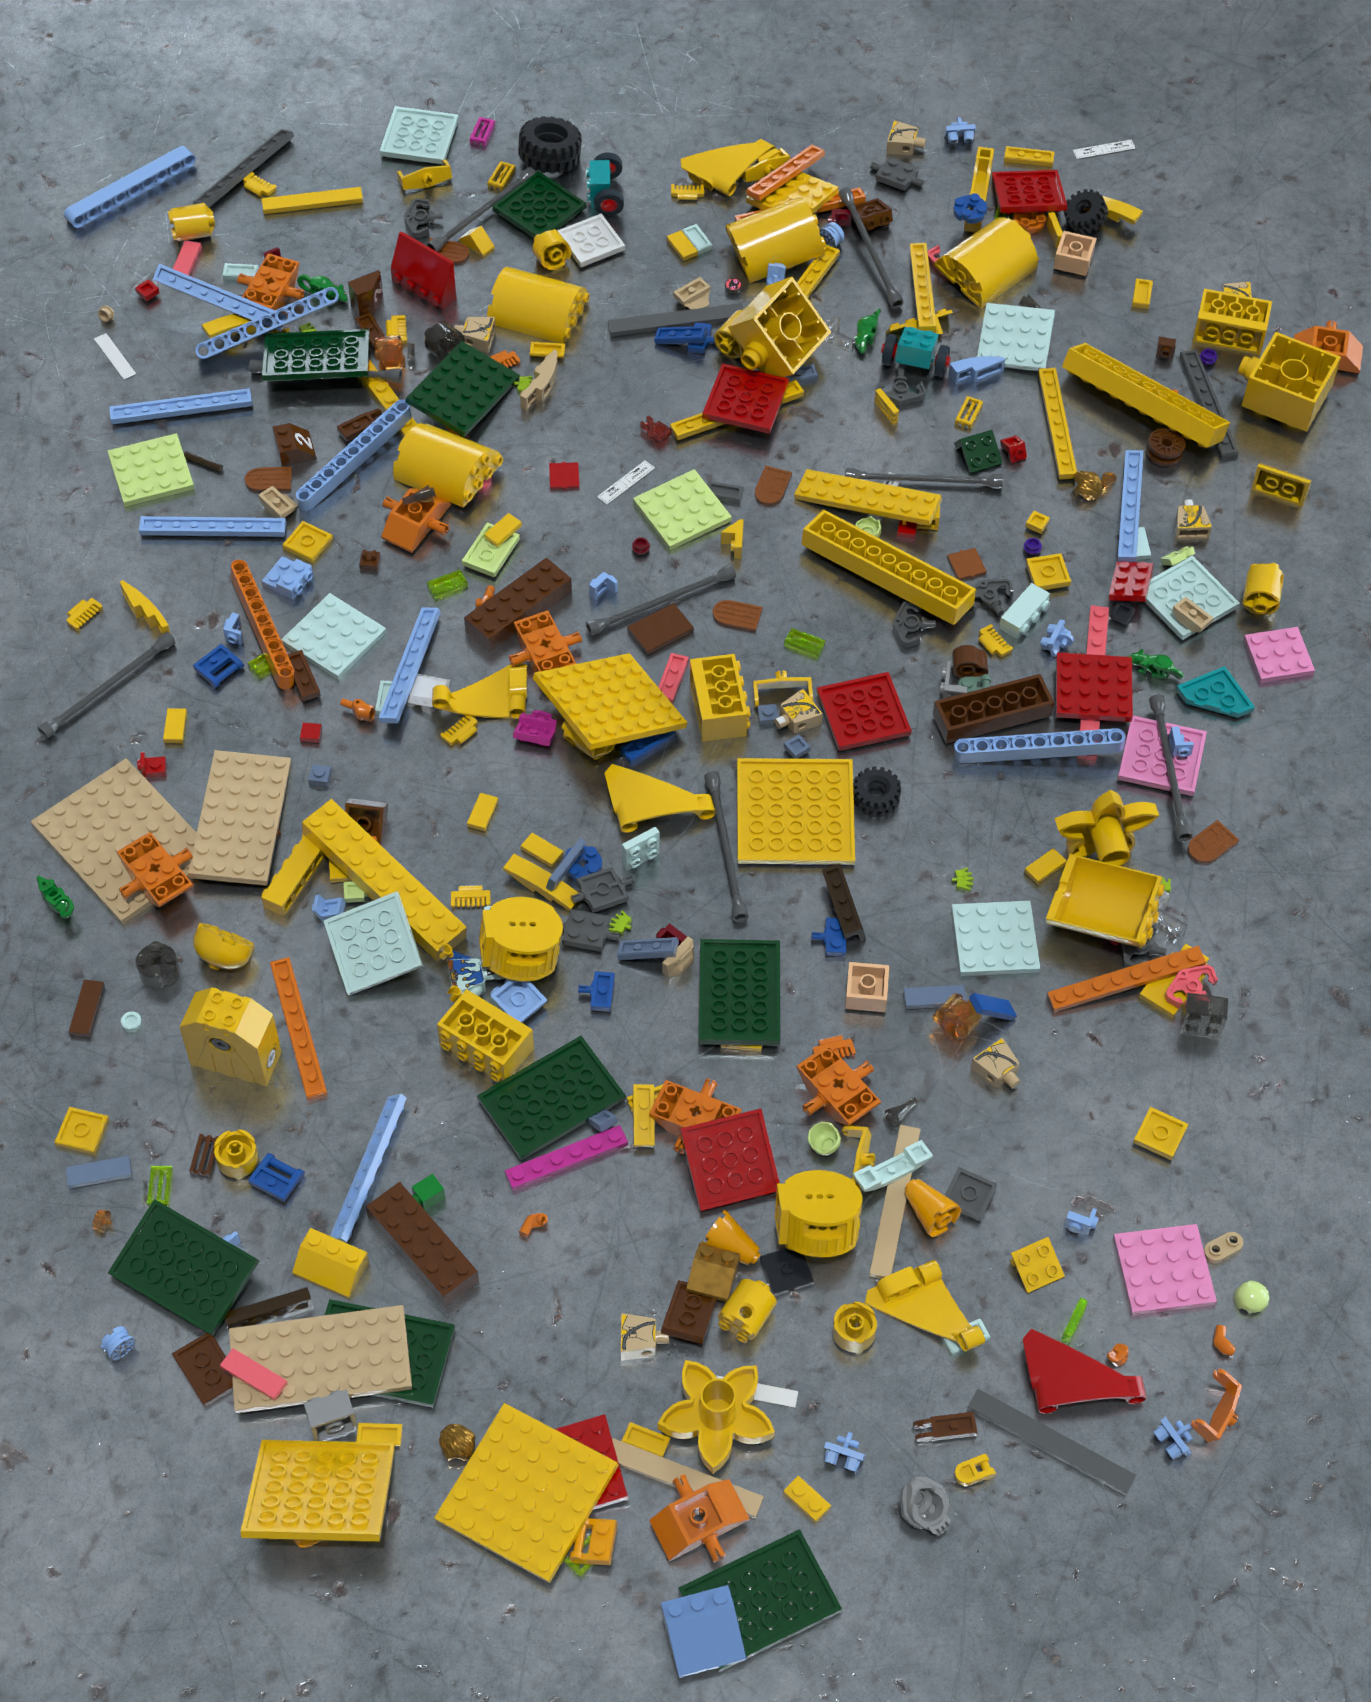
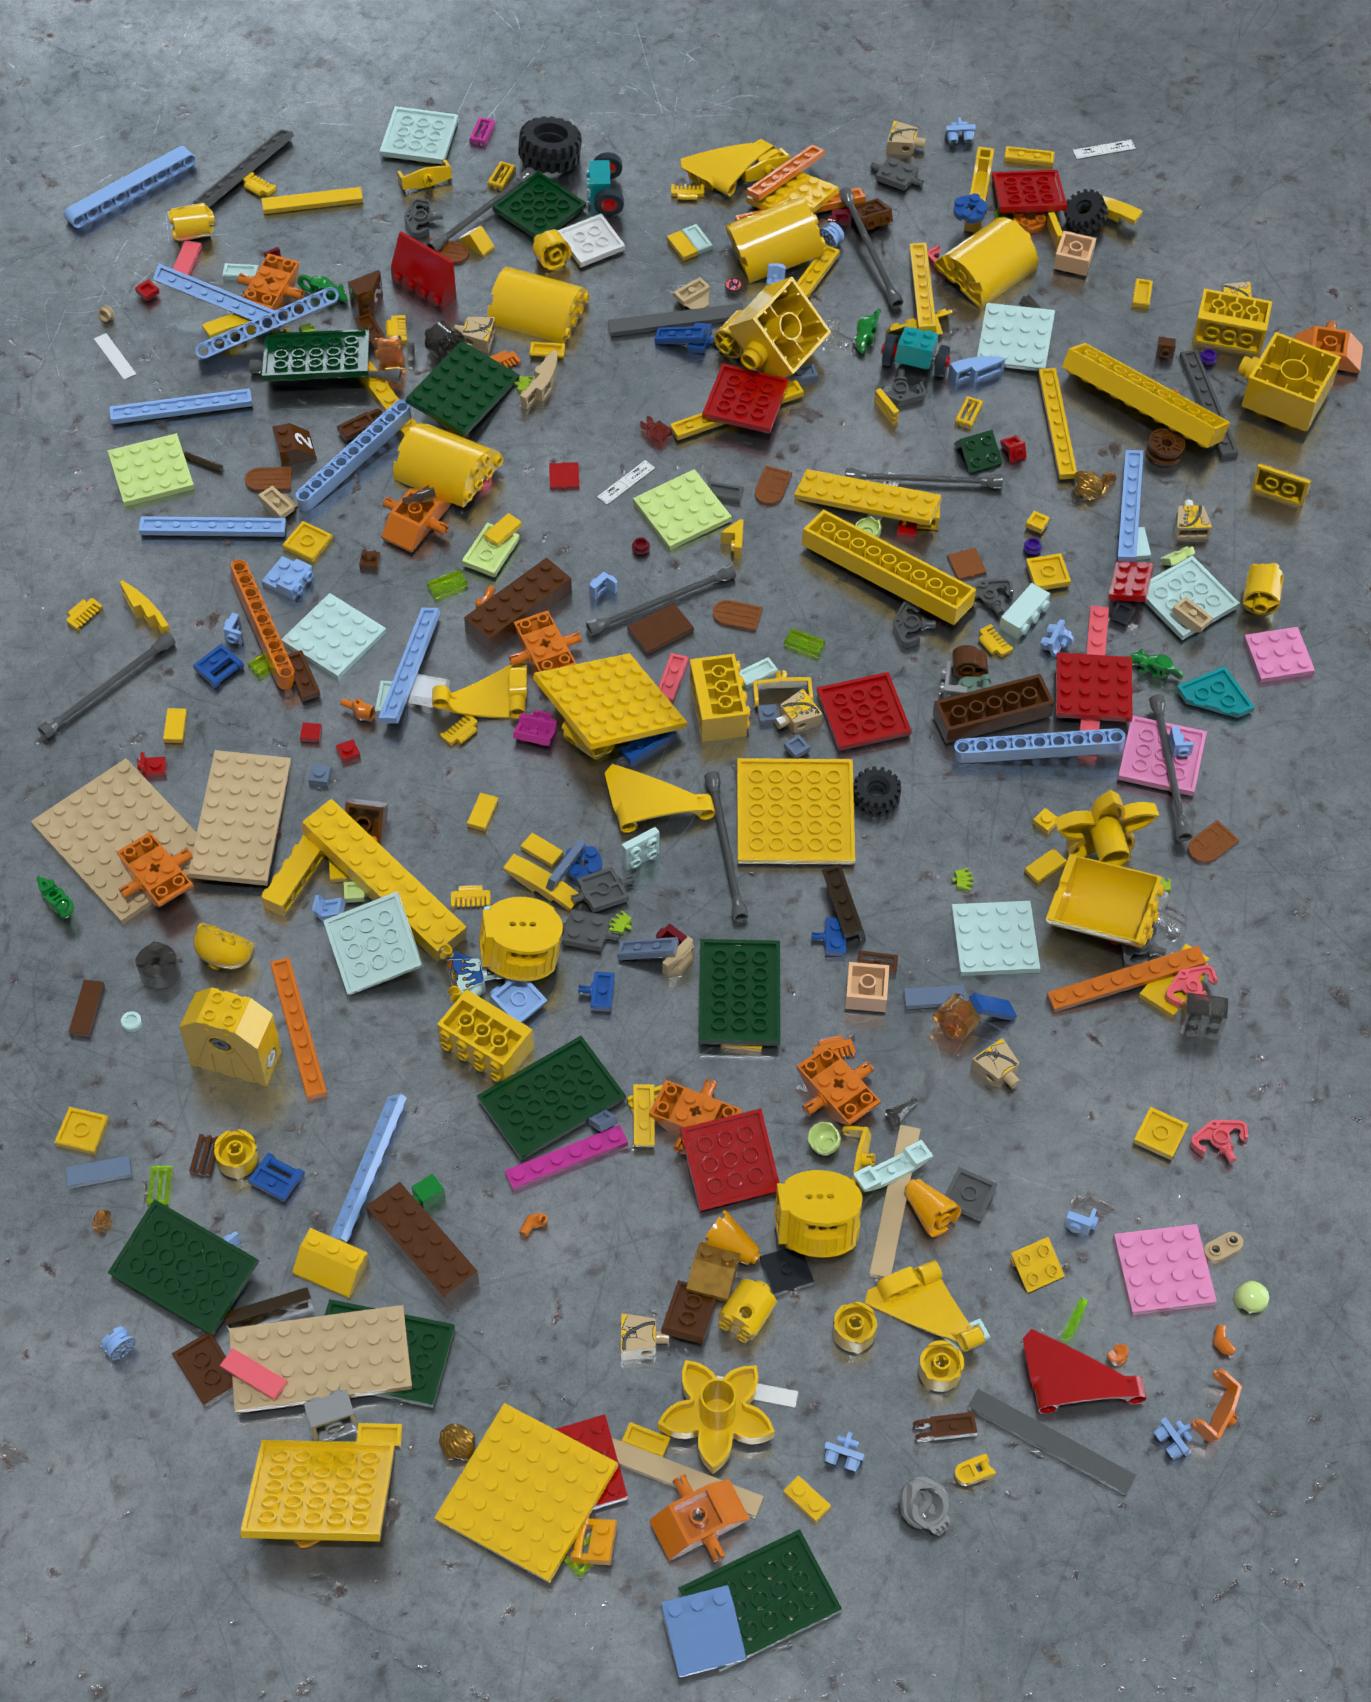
none -> red plate [336,739,361,764]
none -> light aqua tile [739,657,778,689]
none -> reddish brown tile [857,950,898,976]
none -> yellow brick [918,1340,964,1392]
none -> yellow plate [1032,808,1057,834]
none -> coral piece [1190,1120,1248,1163]

